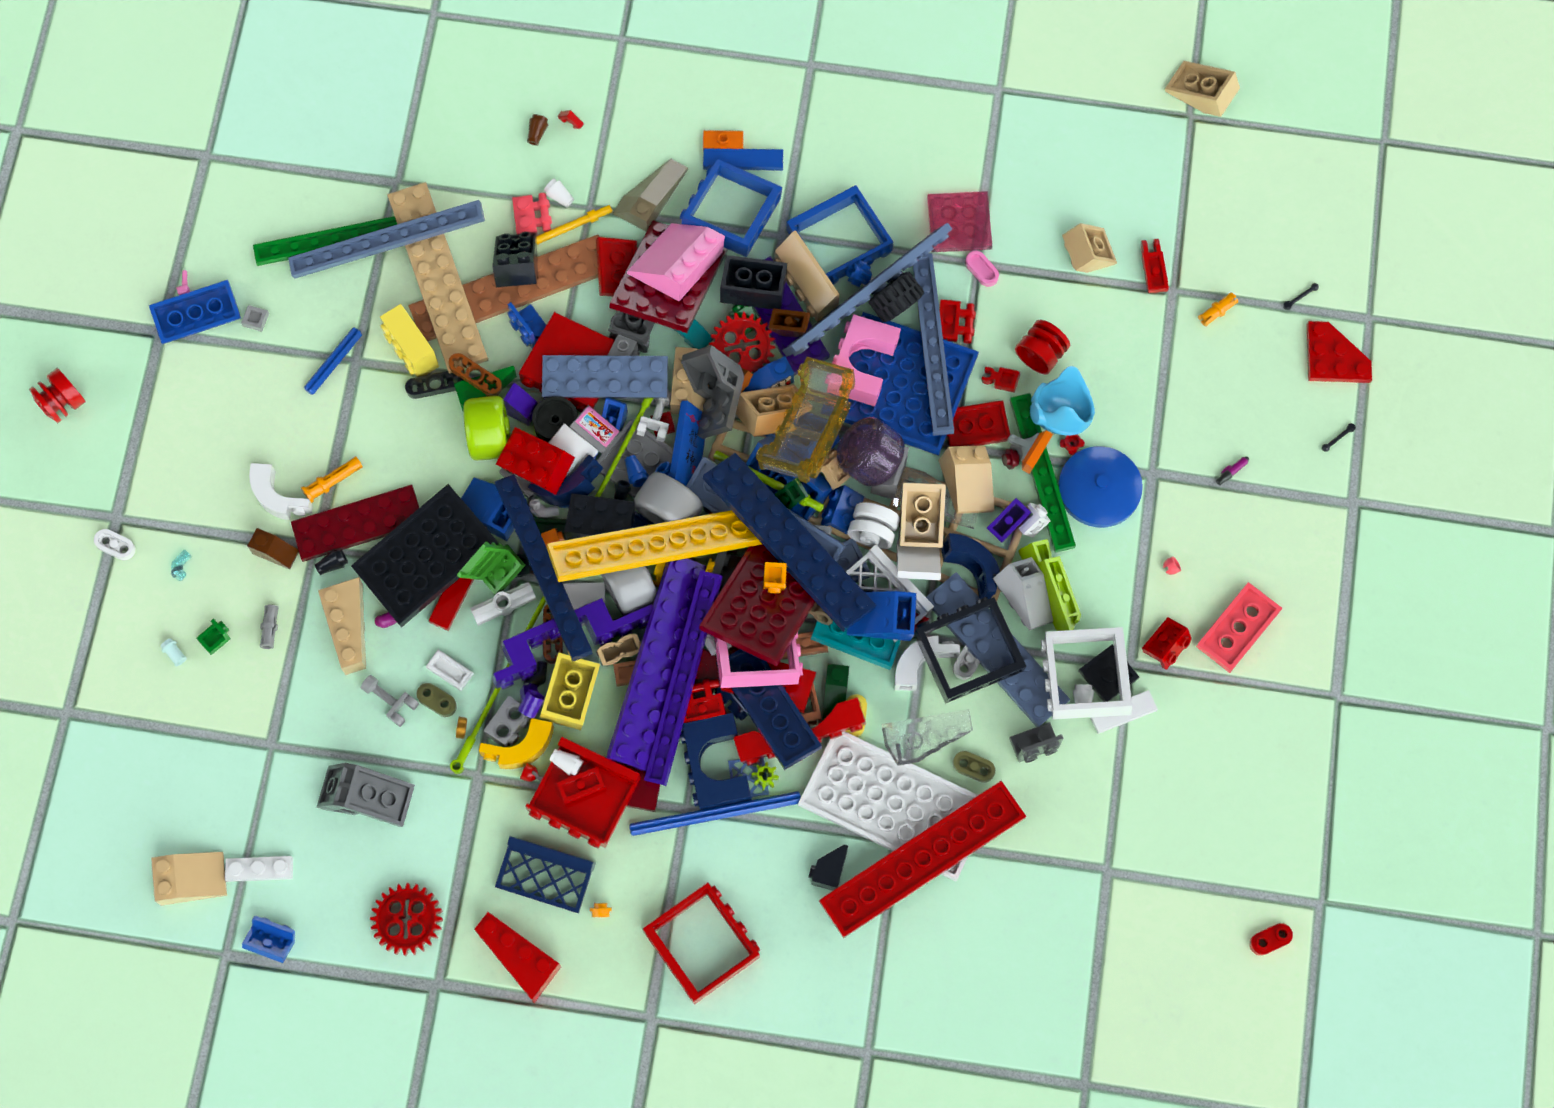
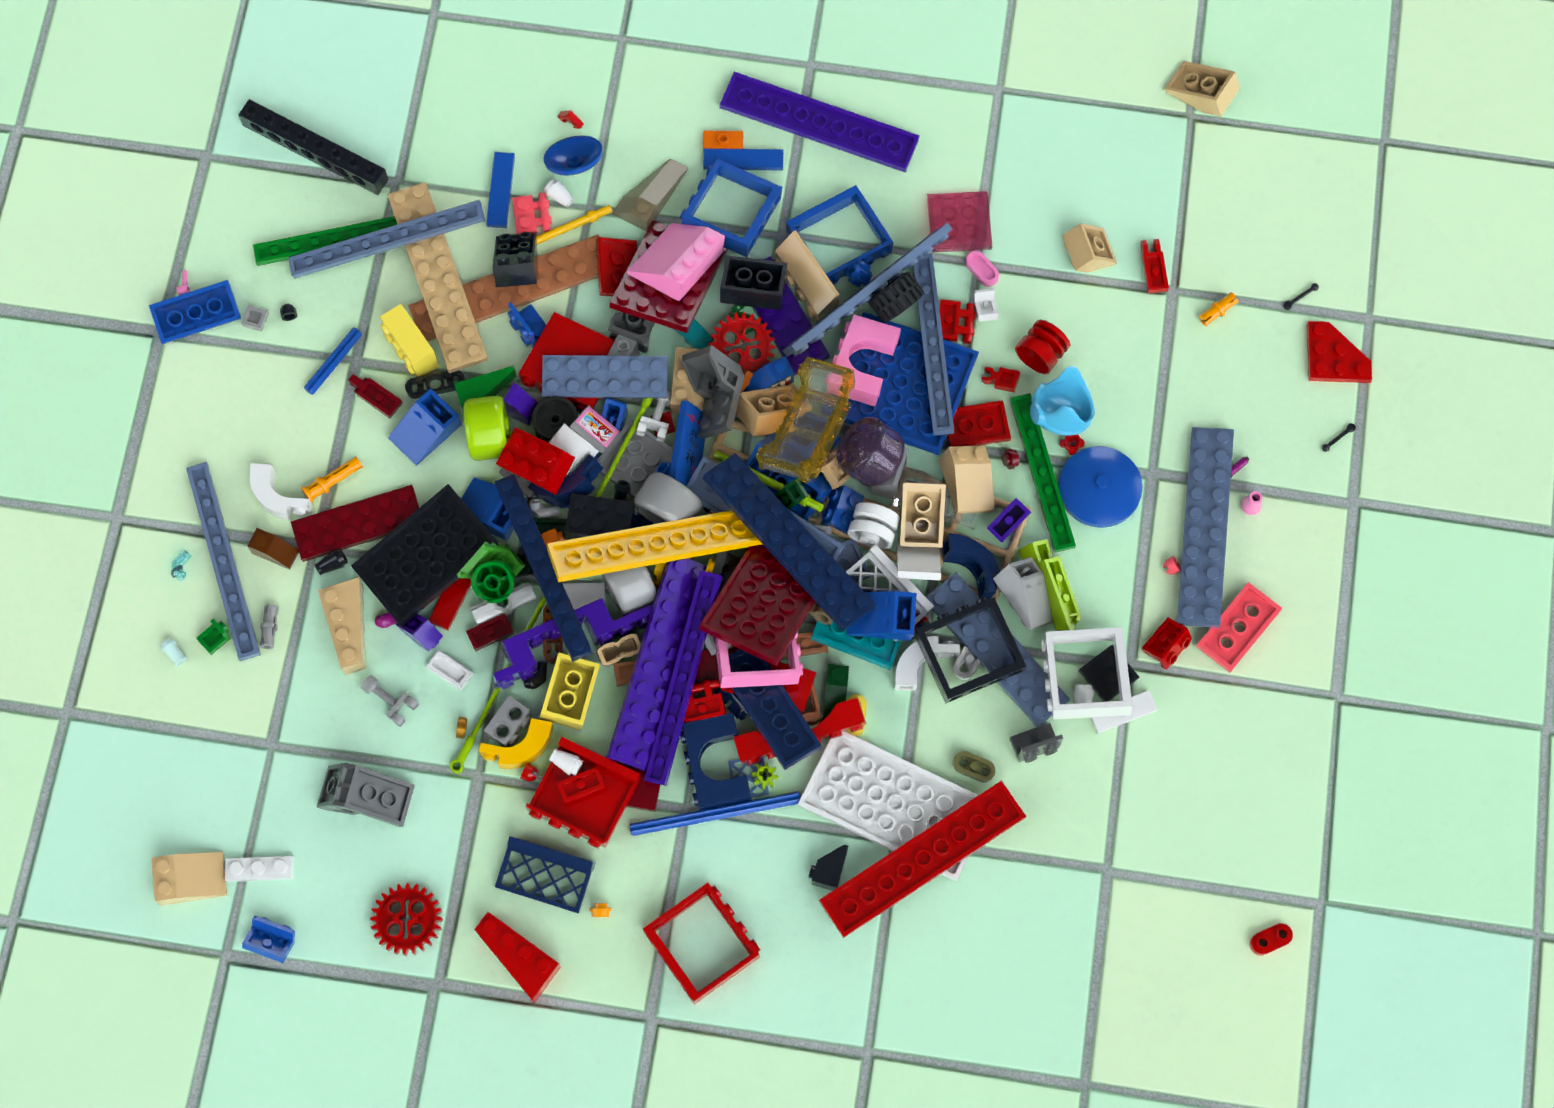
red wheel [29,368,86,424] -> none
white plate [94,529,135,560] -> none
olive plate [417,683,457,717] -> none
dark orange beam [448,353,502,396] -> none
dark purple piece [518,683,545,718] -> none
reddish brown cone [527,114,549,146] -> none
blue cone [624,455,649,487] -> none
light orange bracket [763,562,787,593] -> none
reddish brown slope [768,309,810,338] -> none
clear wedge [881,709,973,766] -> none
piece [1007,430,1053,474] -> none
white bracket [1019,503,1051,537] -> none
none -> sand blue plate [186,462,261,661]
none -> black brick [238,99,389,195]
none -> black hinge [280,303,298,321]
none -> dark red hinge [348,374,403,419]
none -> slope [388,388,462,466]
none -> dark purple slope [395,614,443,652]
none -> dark red plate [466,613,514,652]
none -> green cylinder [471,559,516,603]
none -> blue tile [486,152,515,229]
none -> blue dish [544,136,603,176]
none -> dark purple plate [720,72,920,173]
none -> white bracket [974,288,999,322]
none -> sand blue plate [1177,427,1234,628]
none -> bright pink cone [1241,491,1262,515]

